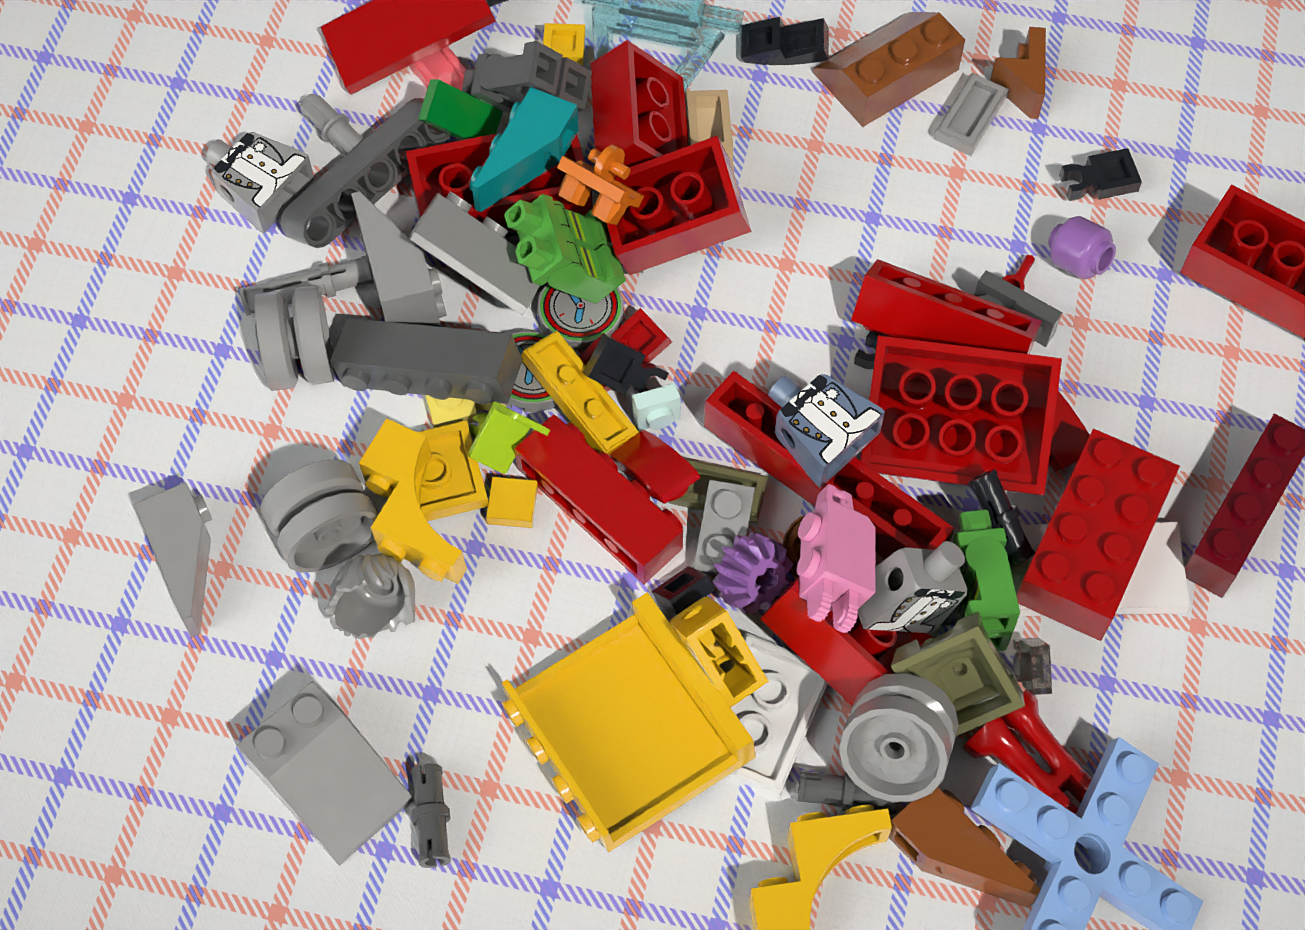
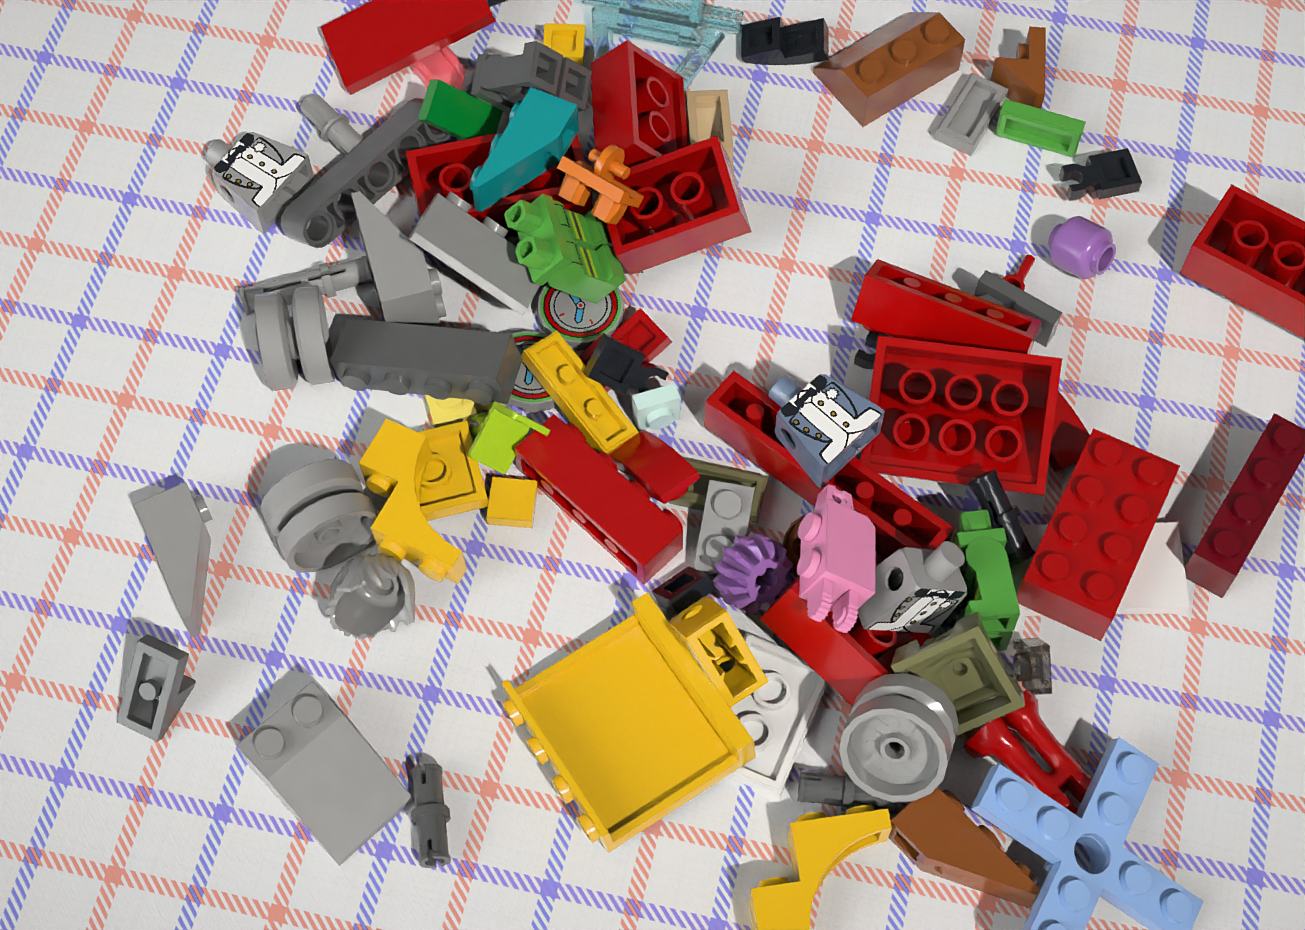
none -> dark grey slope [117,634,196,742]
none -> bright green tile [994,99,1086,157]

